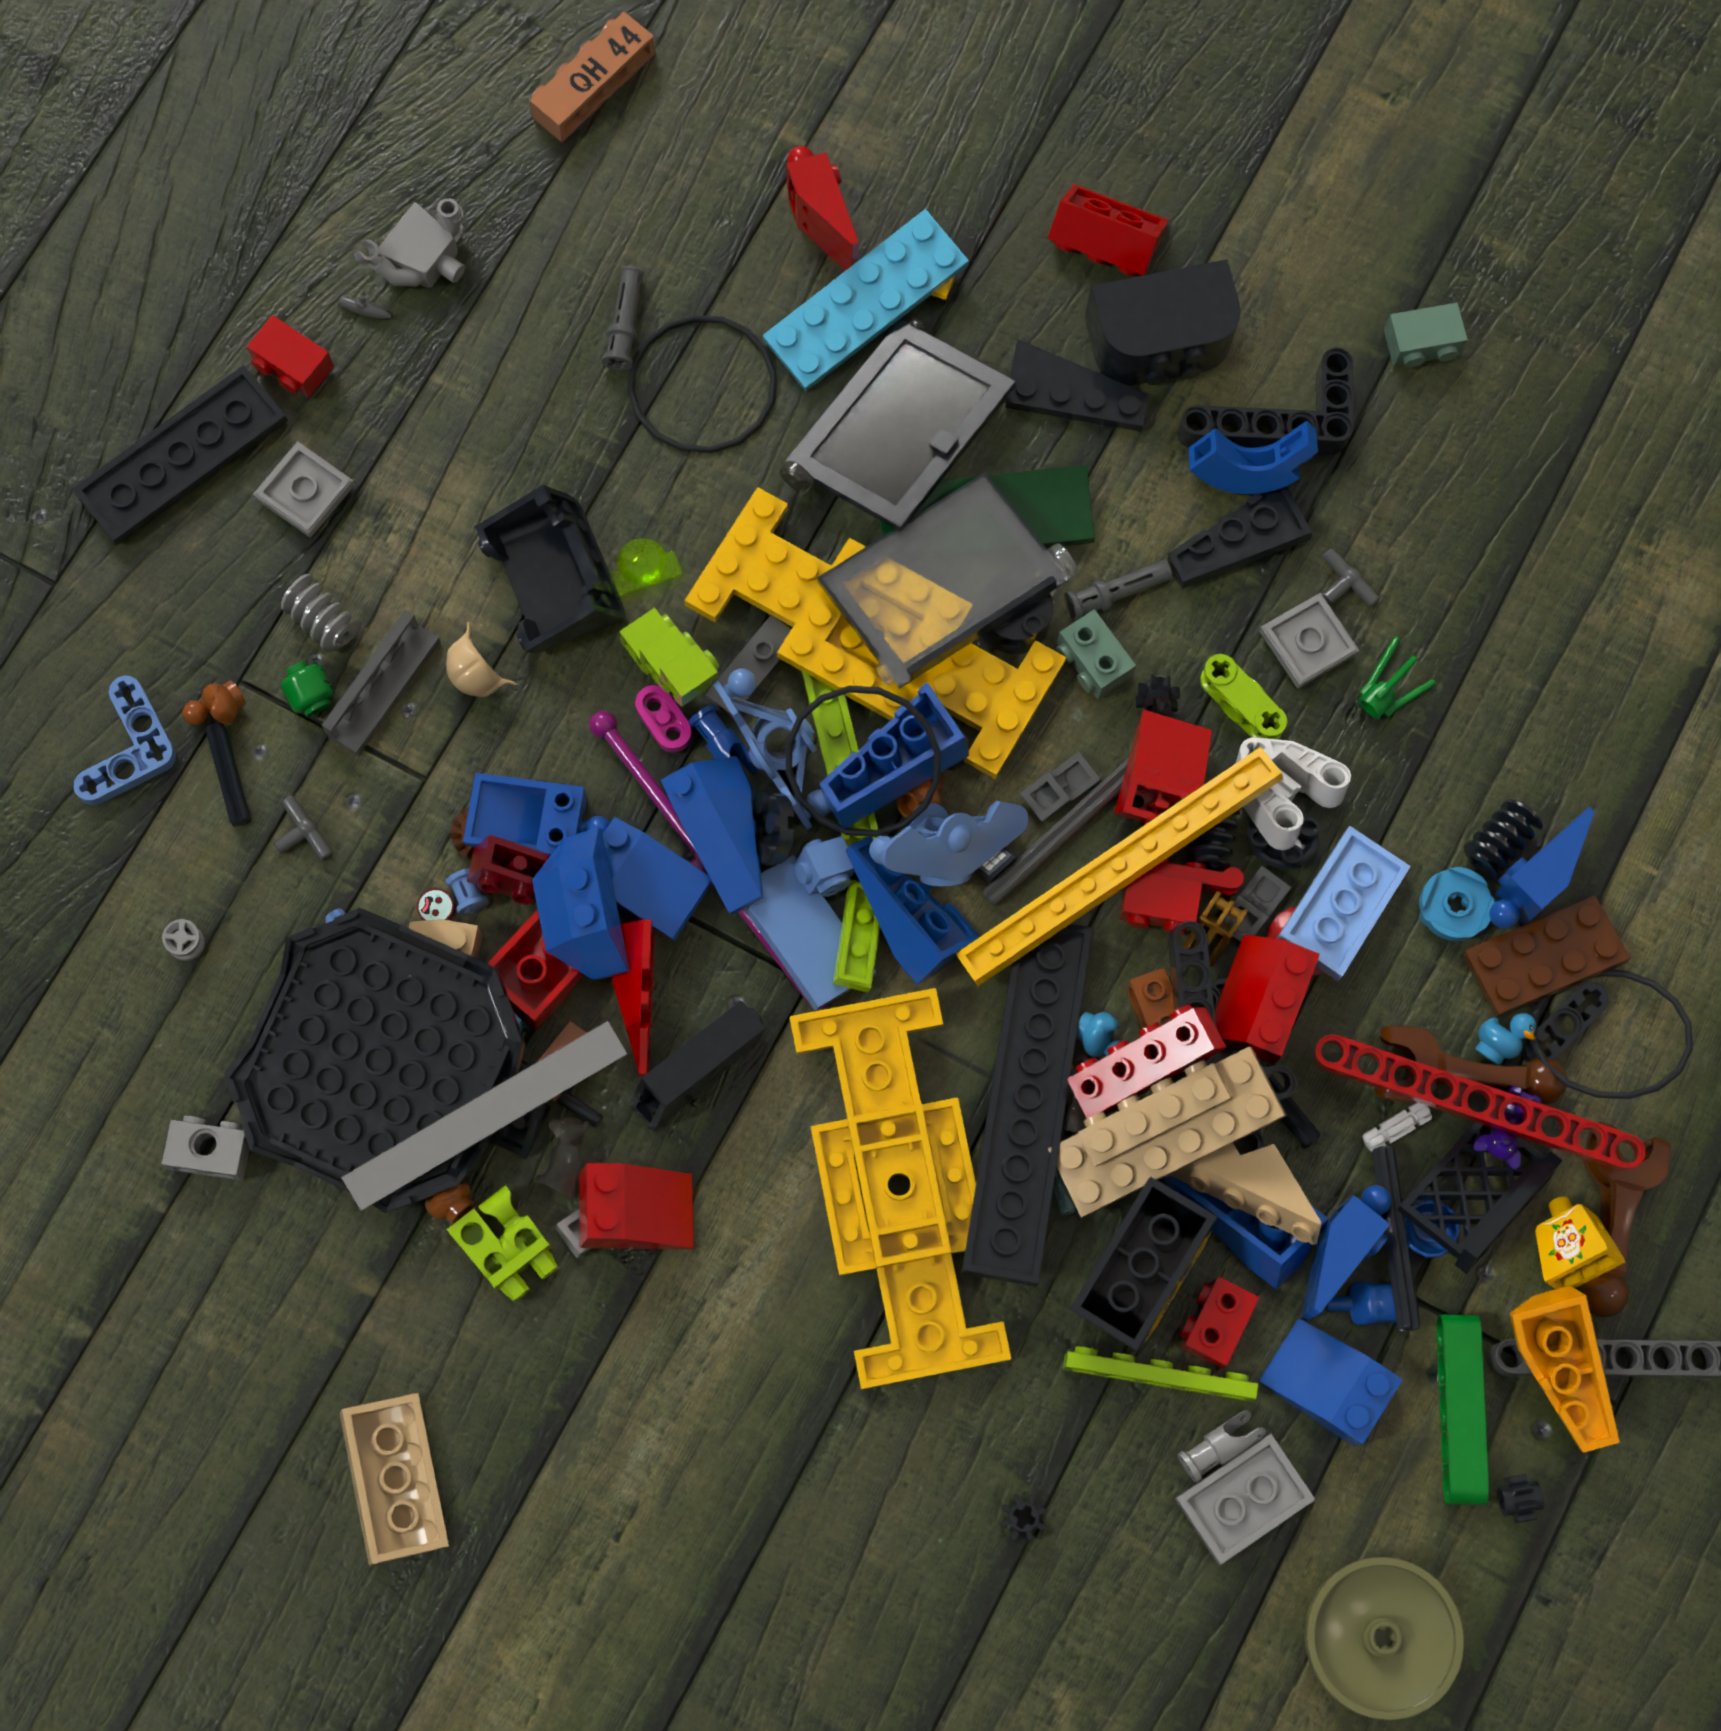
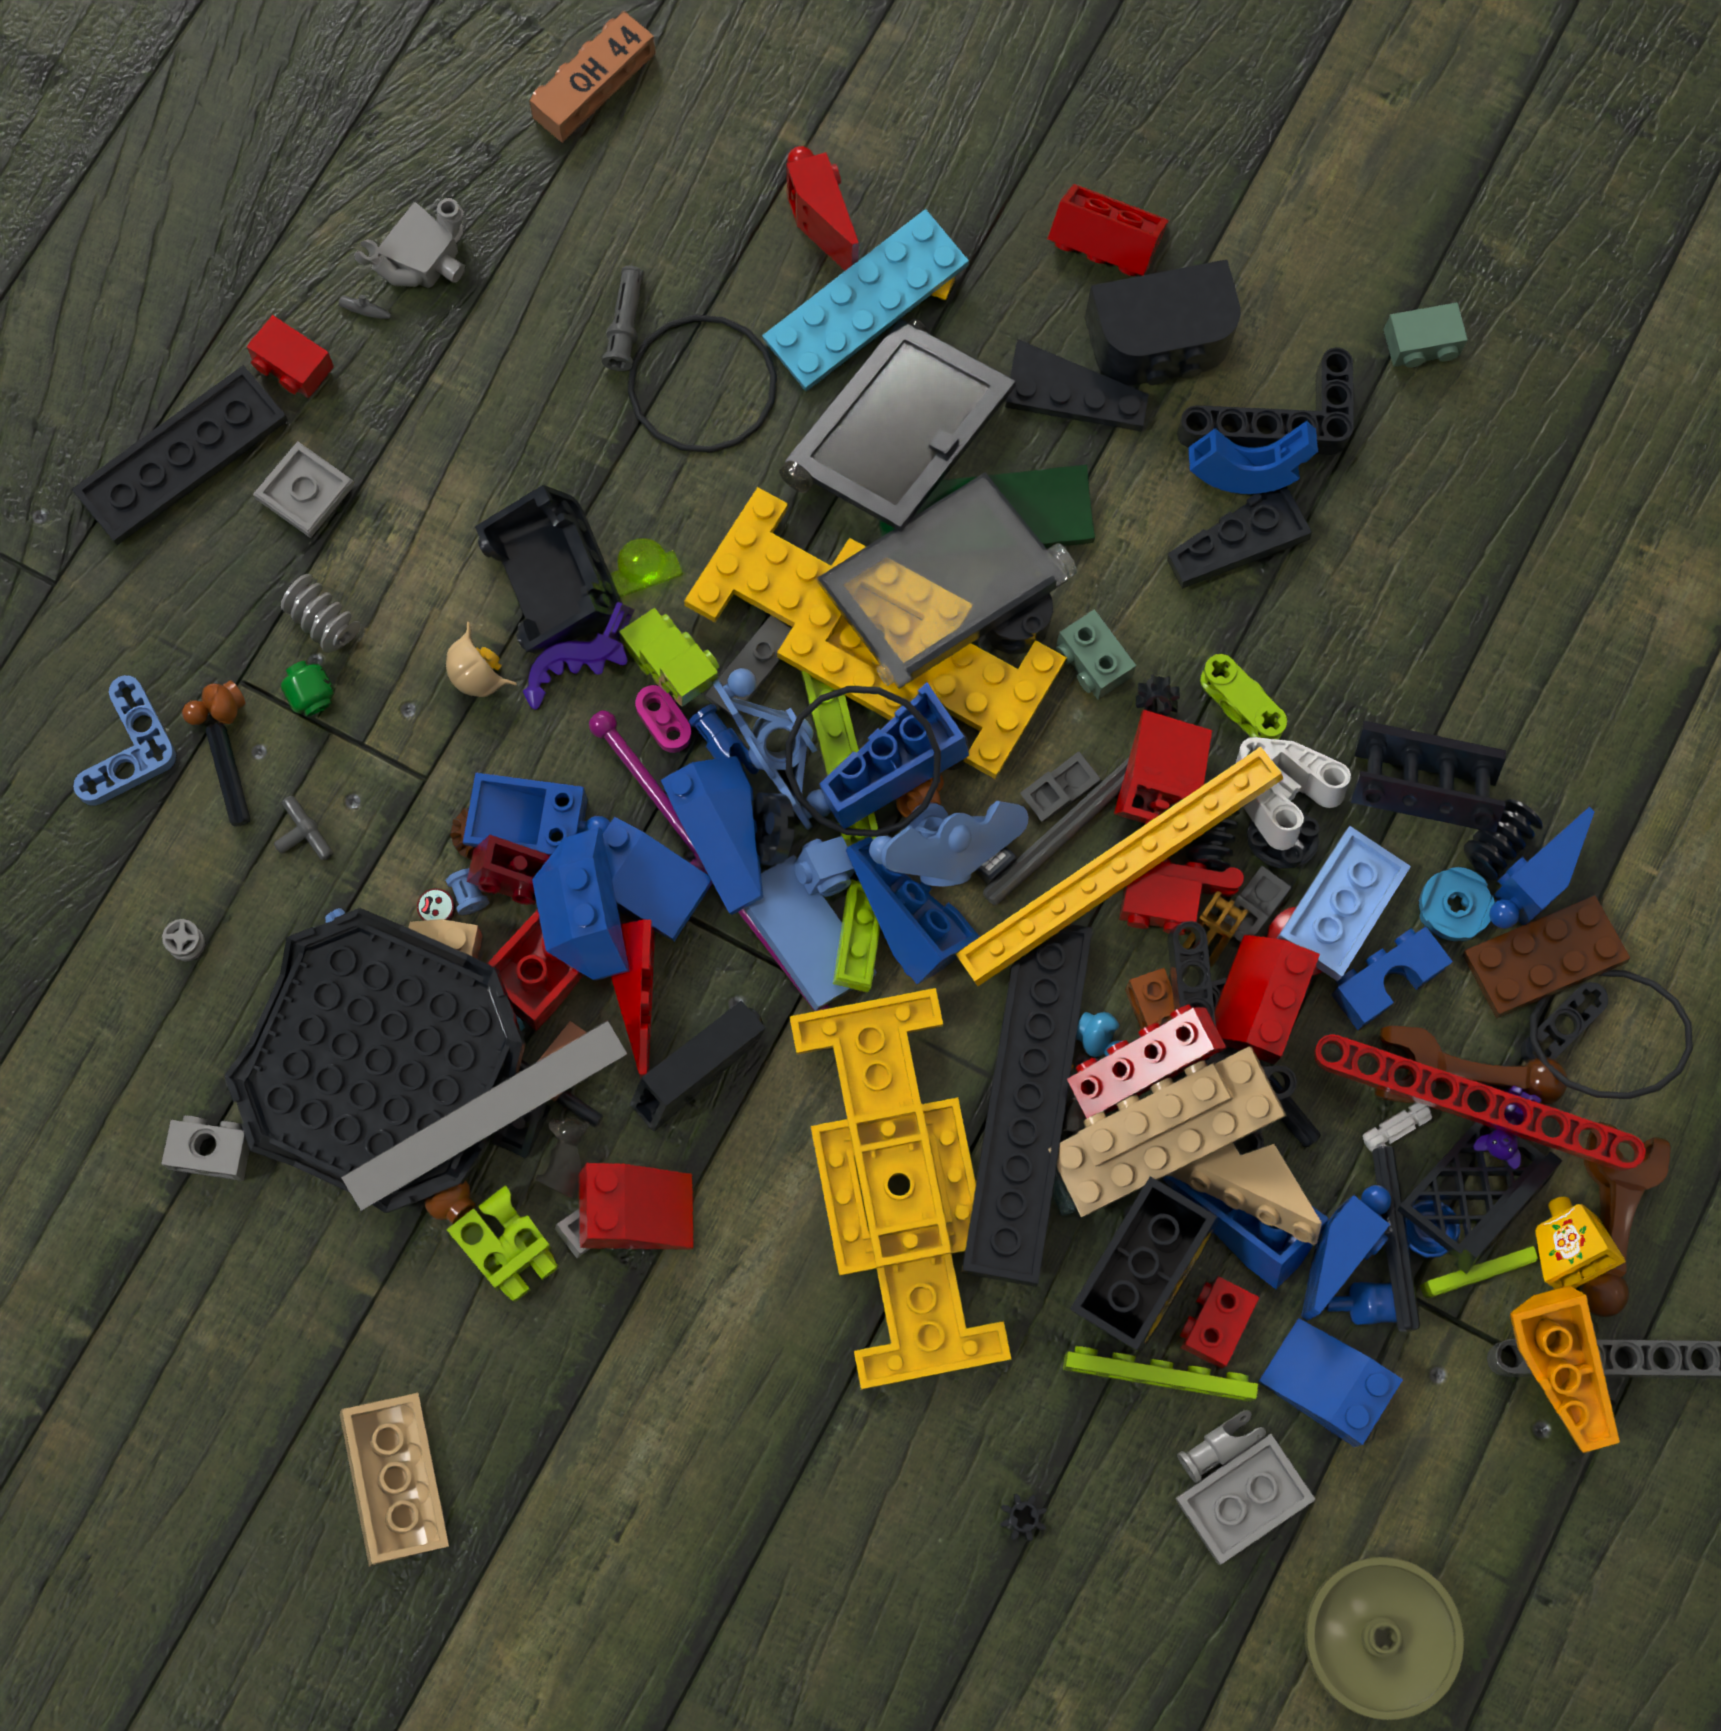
dark grey fence [322,609,440,757] -> none
dark grey pin [1064,559,1172,622] -> none
light grey plate [1259,593,1359,689] -> none
dark grey piece [1322,548,1379,607] -> none
green plant [1358,637,1436,719] -> none
green beam [1436,1314,1489,1505] -> none
dark azure animal [1475,1013,1536,1066] -> none
black gear [1497,1474,1544,1523] -> none
none -> yellow piece [476,647,502,671]
none -> dark purple piece [523,602,635,710]
none -> blue arch [1332,927,1453,1030]
none -> black fence [1351,720,1506,833]
none -> lime tile [1419,1246,1538,1299]

